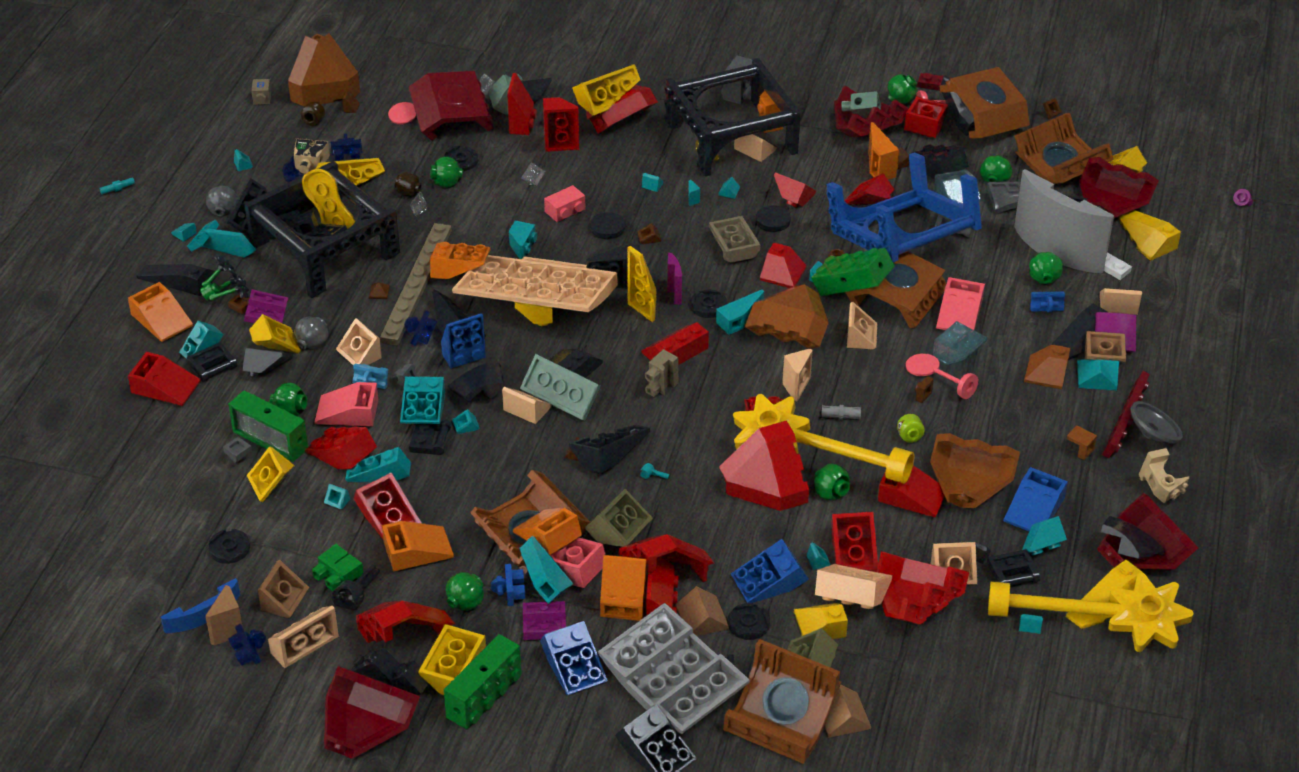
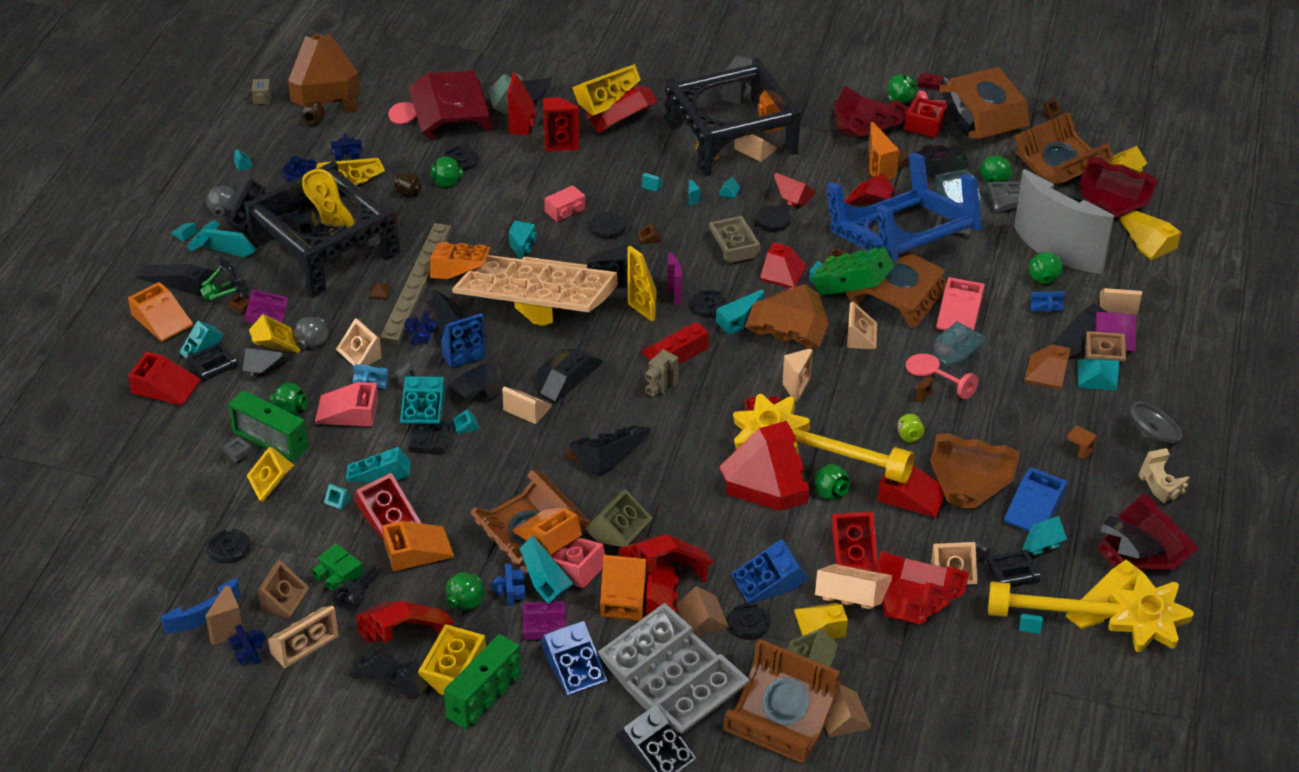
teal bar [99,177,135,194] -> none
torso [294,139,330,174] -> none
red slope [305,426,377,469] -> none
dark red panel [324,666,420,759] -> none
clear slope [410,192,427,216] -> none
clear slope [480,73,495,95] -> none
sand green tile [520,354,601,420] -> none
clear slope [521,162,546,186] -> none
teal hand [640,463,669,479] -> none
teal slope [806,542,830,570] -> none
light grey pin [821,405,861,420] -> none
sand green torso [842,91,881,118] -> none
dark red plate [1102,371,1150,458] -> none
white plate [1104,252,1132,280] -> none
magenta plate [1233,189,1253,206] -> none

